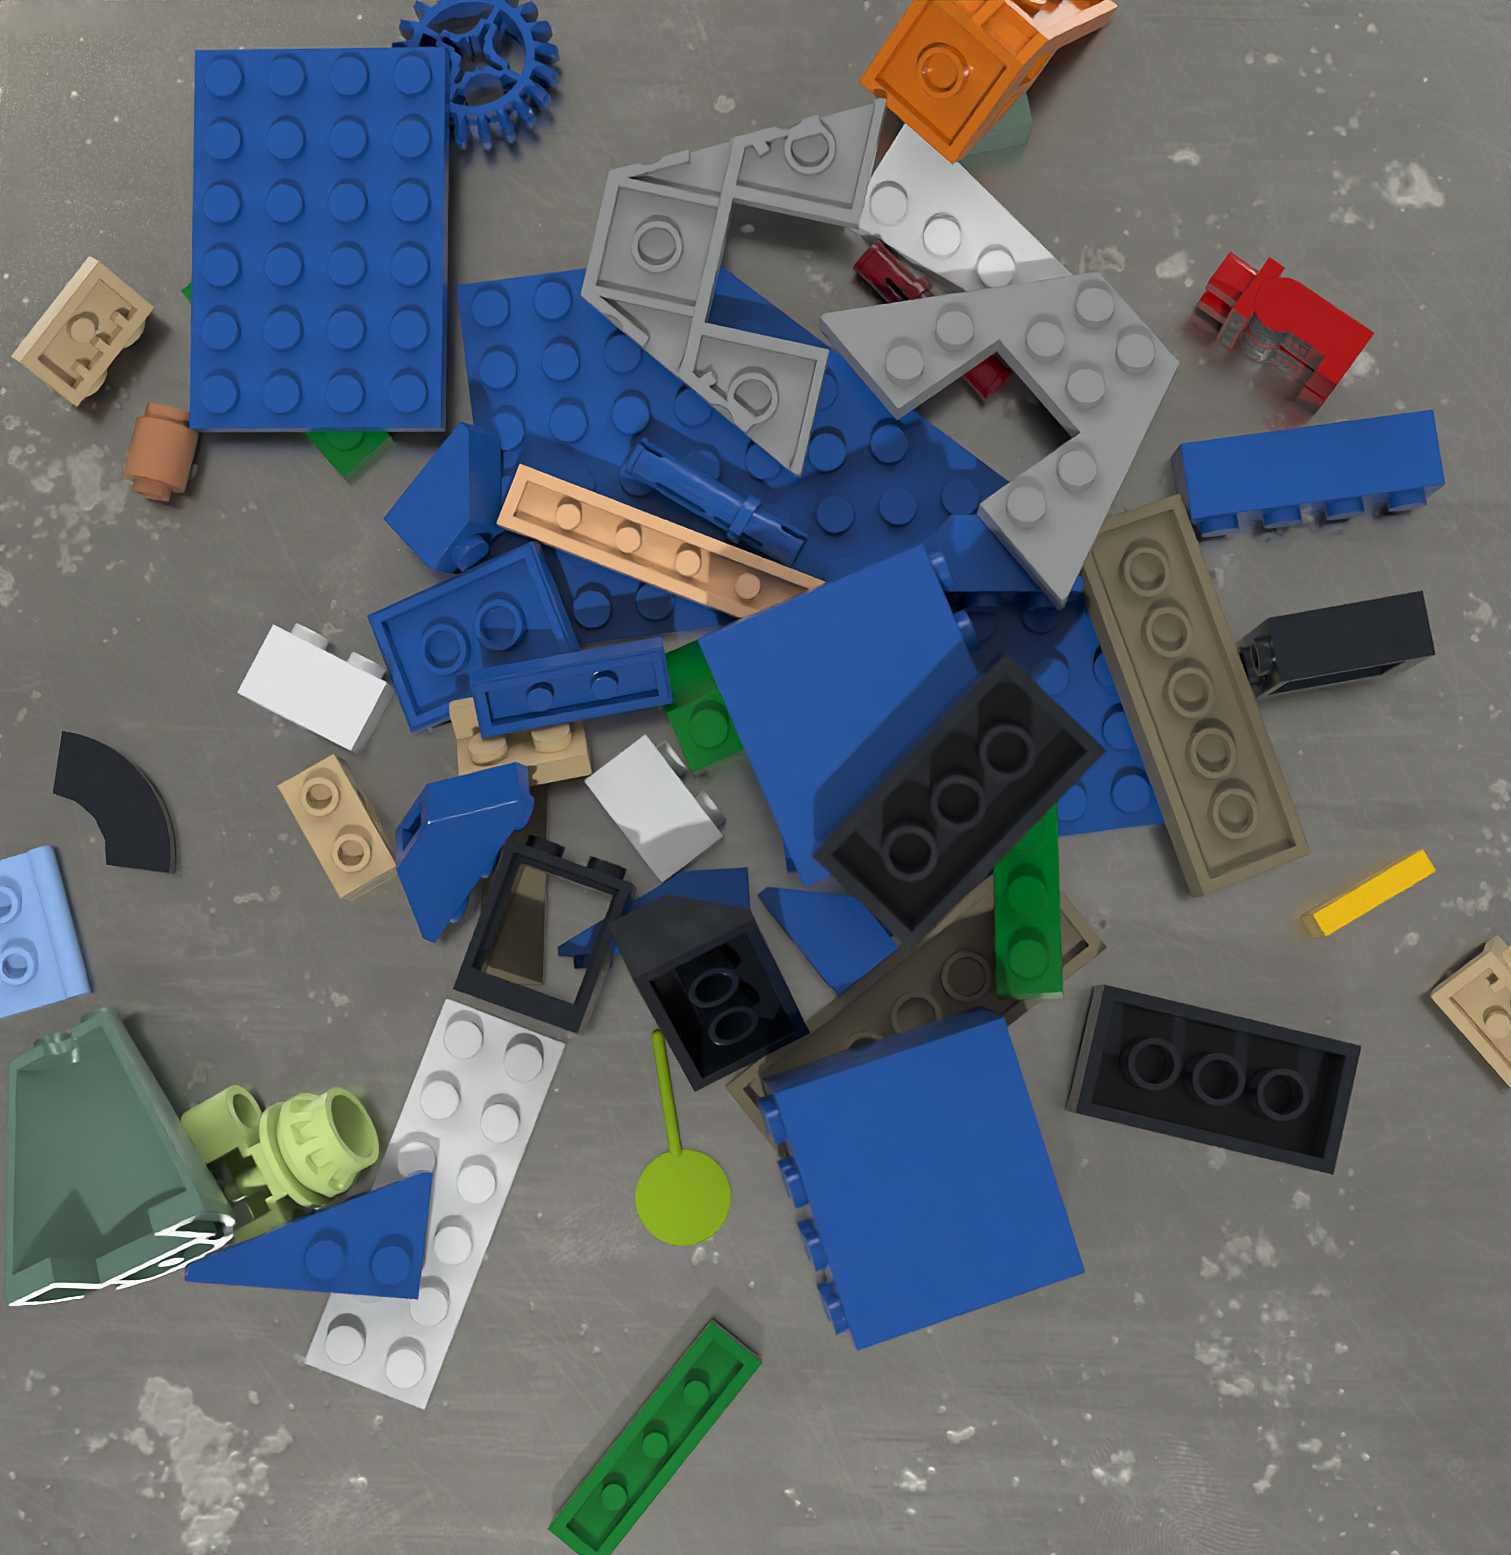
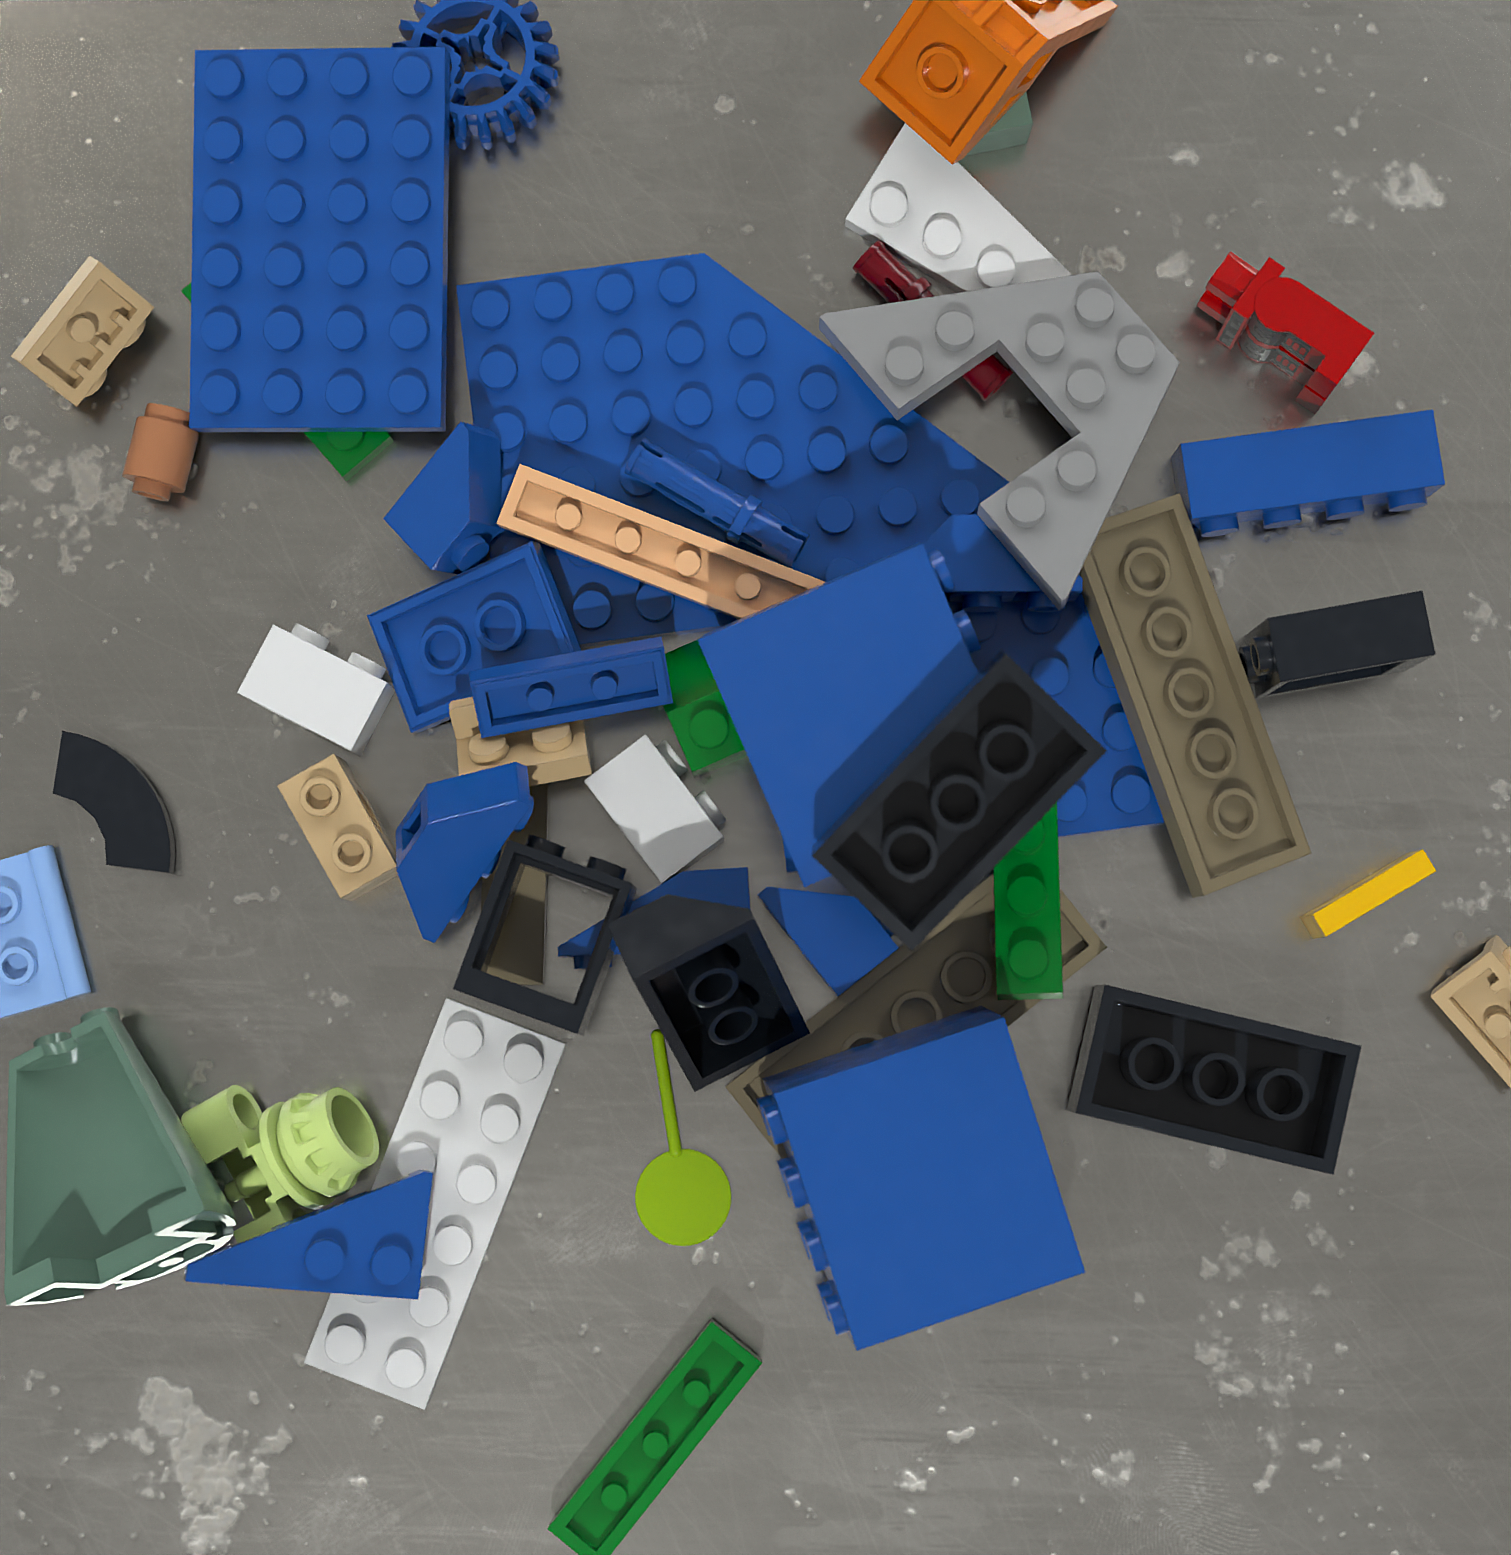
light grey wing [581,98,887,478] -> none

